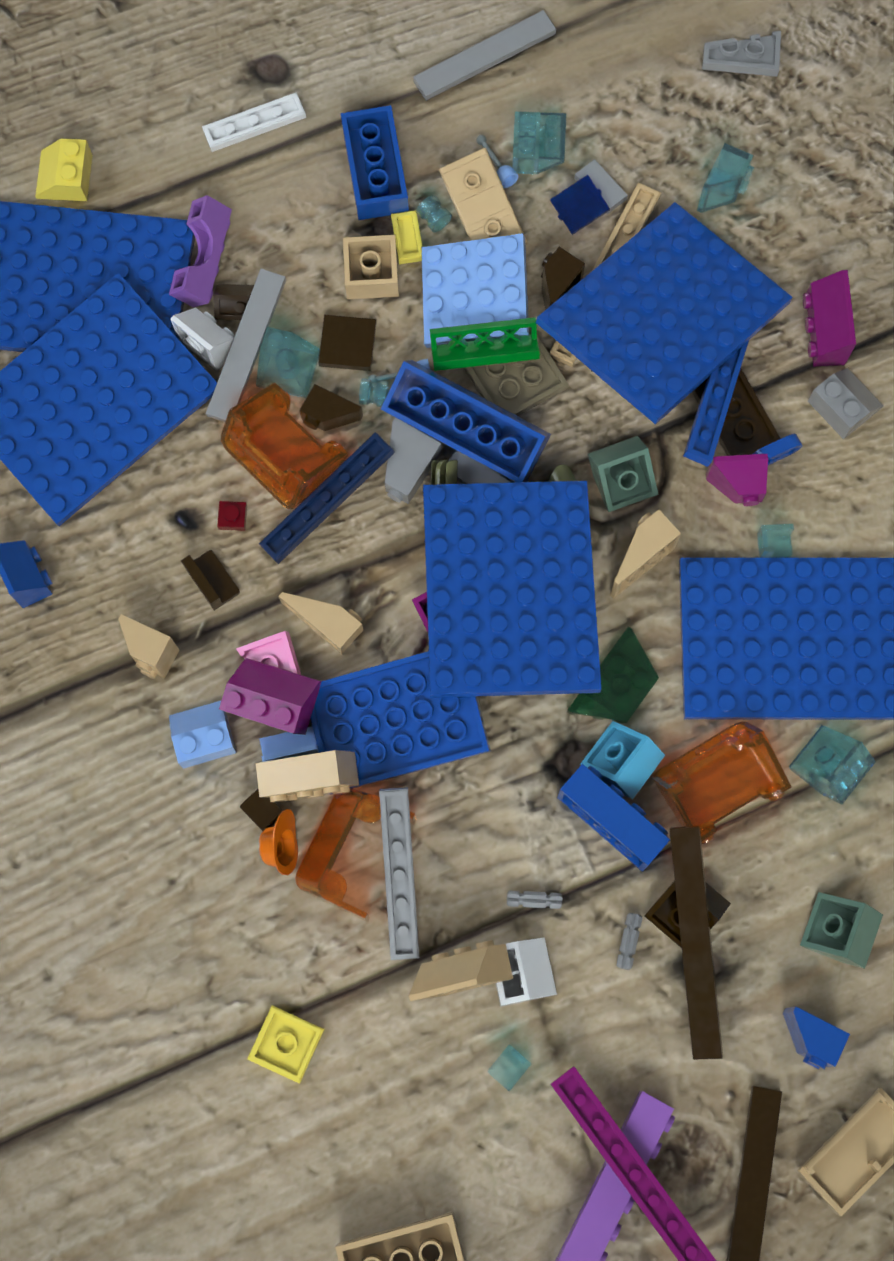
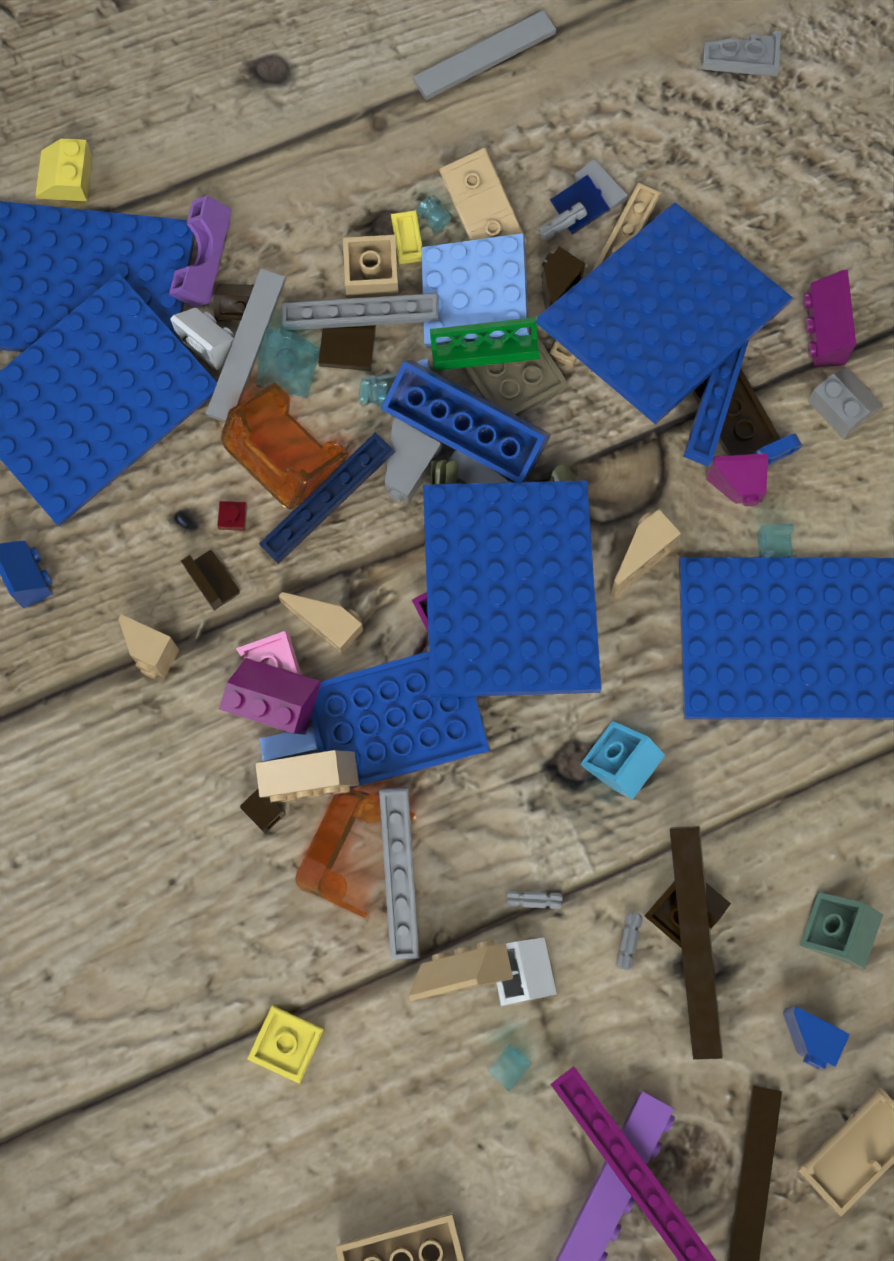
light blue slope [169,701,237,769] -> none
white tile [202,92,306,152] -> none
orange piece [259,809,298,875] -> none
dark brown slope [299,384,363,431] -> none
blue brick [341,105,409,220] -> none
light blue hinge [476,135,519,188] -> none
clear light blue slope [512,112,566,174] -> none
blue brick [557,764,670,872] -> none
clear green wing [567,626,659,724] -> none
sand green slope [588,436,659,512] -> none
clear orange windscreen [652,721,792,844] -> none
clear light blue slope [697,143,754,213] -> none
clear light blue slope [789,725,876,804] -> none
none -> light grey tile [281,293,439,331]
none -> light grey axle [539,202,587,241]

